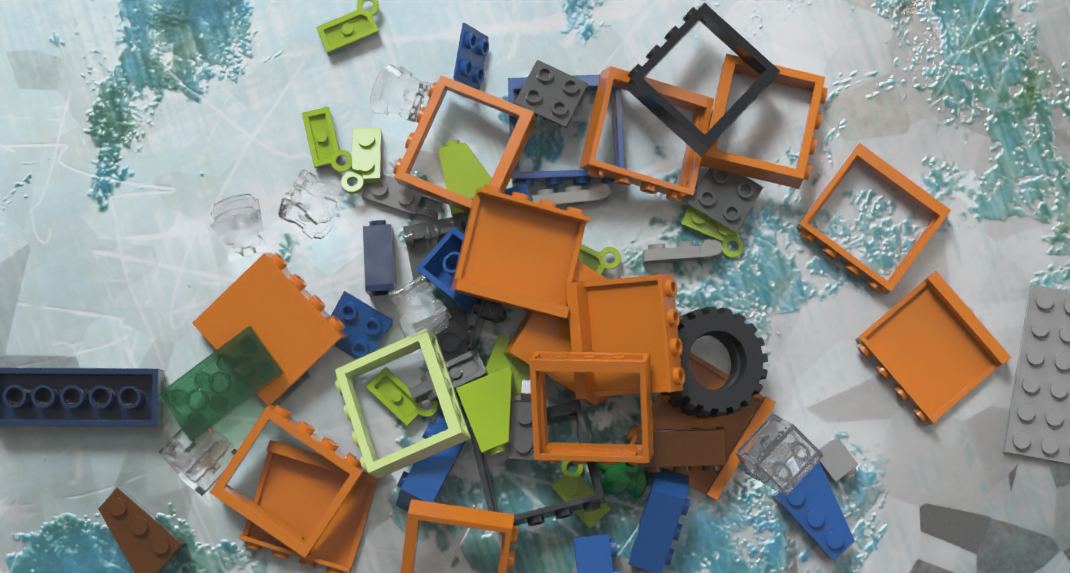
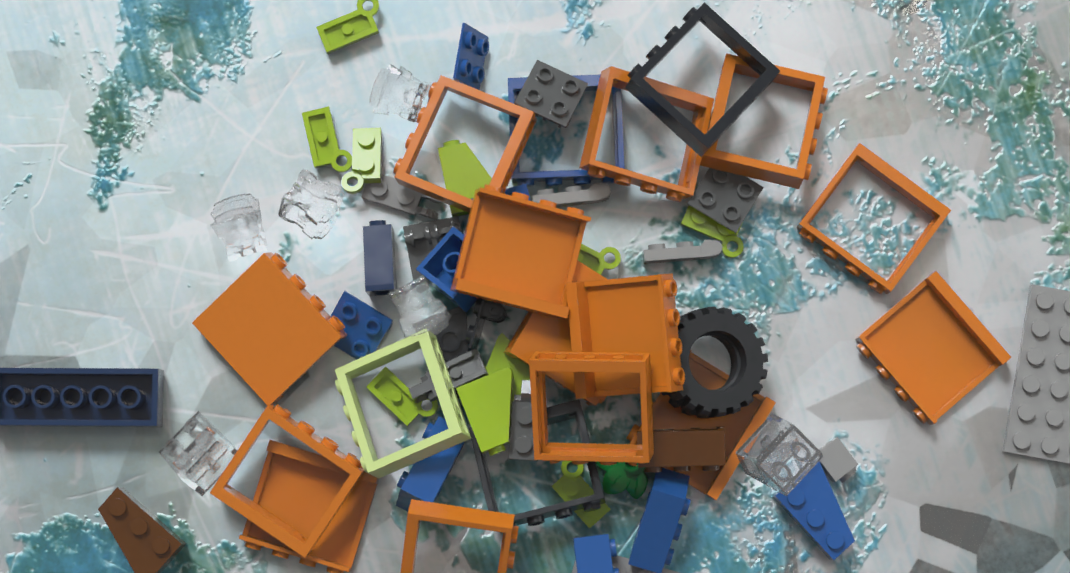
clear green plate [158,326,285,441] -> none

